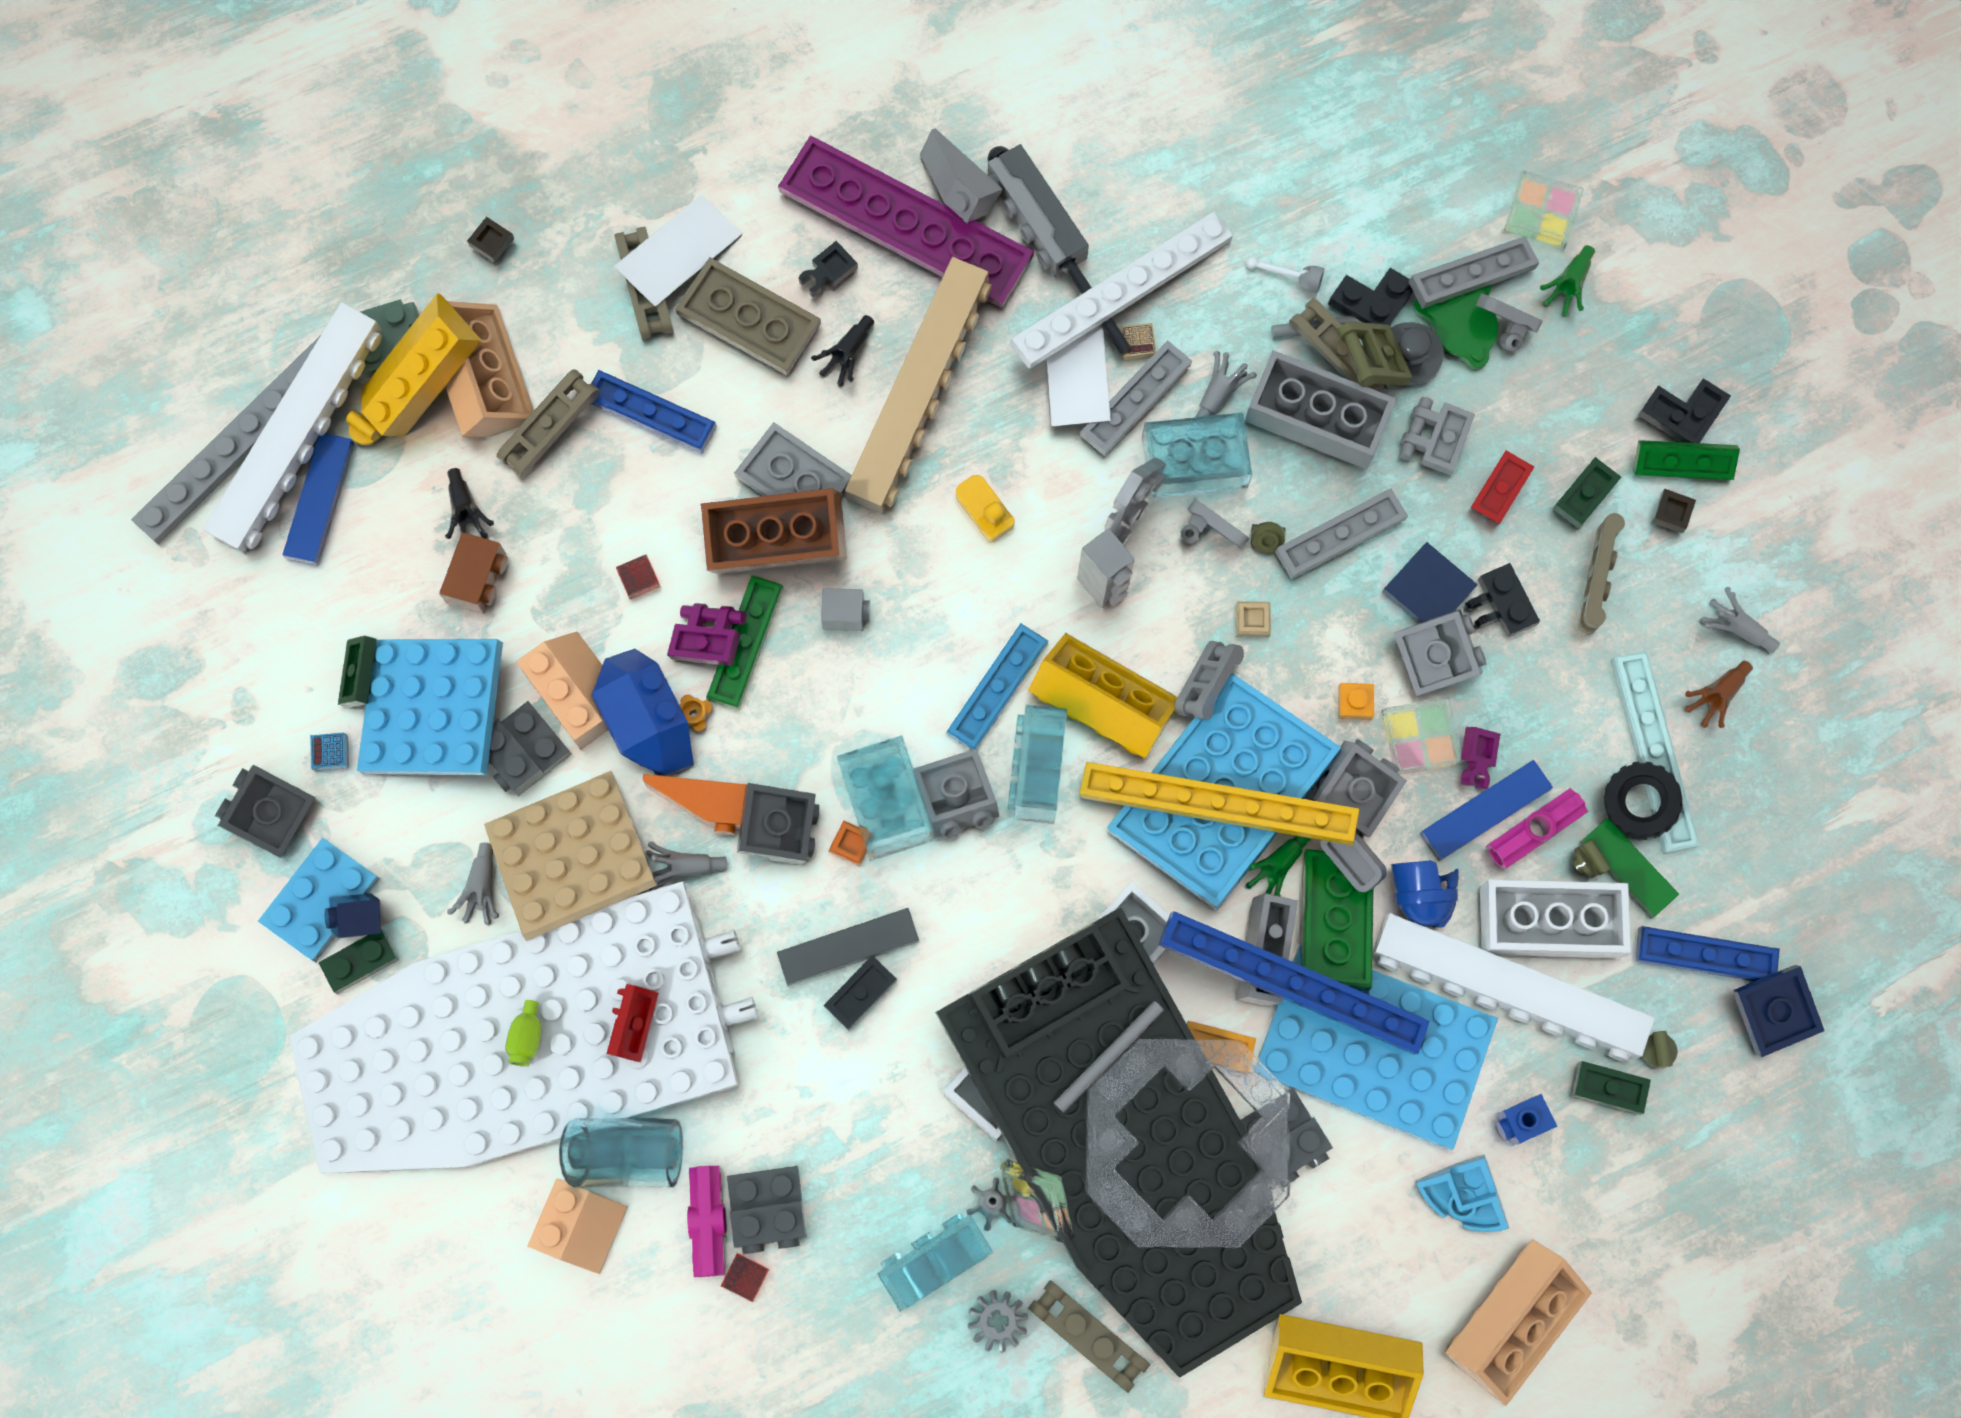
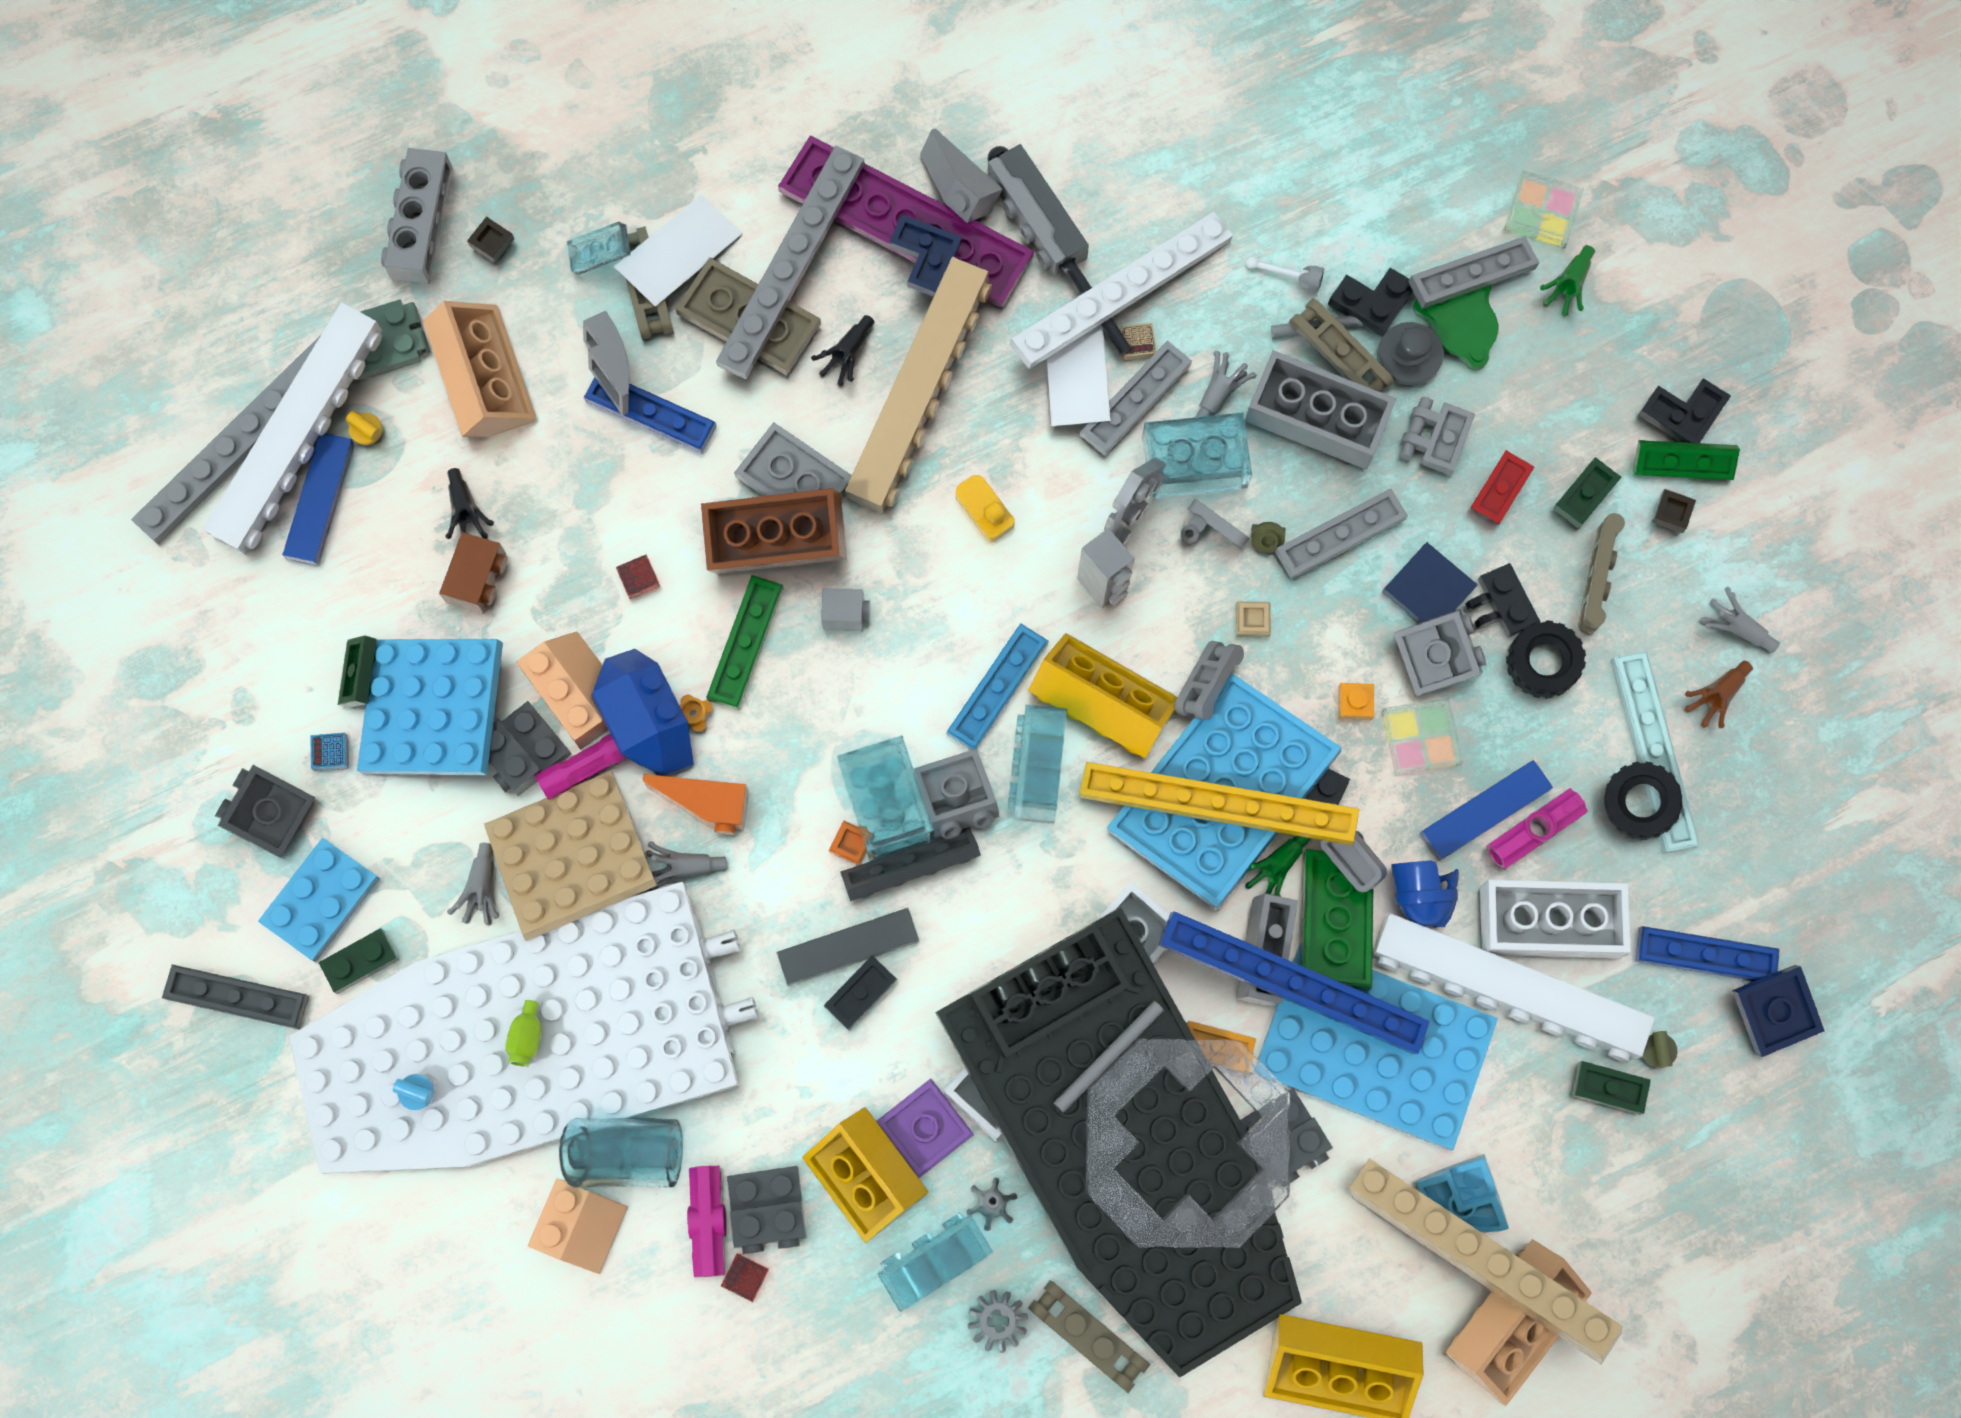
dark blue brick [324,893,381,938] -> none
yellow slope [362,293,482,436] -> none
dark tan plate [496,369,600,479] -> none
red plate [606,984,659,1063] -> none
magenta plate [667,603,746,666] -> none
dark grey plate [737,783,819,865] -> none
black plate [798,240,858,298] -> none
clear tile [1000,1159,1074,1243] -> none
light grey plate [1312,739,1407,838] -> none
olive plate [1337,322,1413,387] -> none
magenta plate [1461,727,1501,789] -> none
light grey piece [1475,293,1543,352] -> none
blue brick [1496,1094,1558,1146] -> none
olive plate [1572,839,1611,878] -> none
green tile [1580,818,1680,918] -> none
none -> dark grey tile [162,964,309,1030]
none -> light grey brick [381,148,453,284]
none -> medium azure plate [393,1074,434,1110]
none -> dark pink axle [535,734,628,800]
none -> clear light blue plate [567,221,630,275]
none -> light grey slope [583,311,629,416]
none -> light grey plate [716,145,865,379]
none -> yellow slope [802,1107,929,1243]
none -> dark grey plate [840,827,981,901]
none -> medium lavender tile [876,1078,974,1178]
none -> dark blue plate [889,215,962,297]
none -> tan brick [1349,1158,1623,1365]
none -> black tyre [1506,620,1586,699]

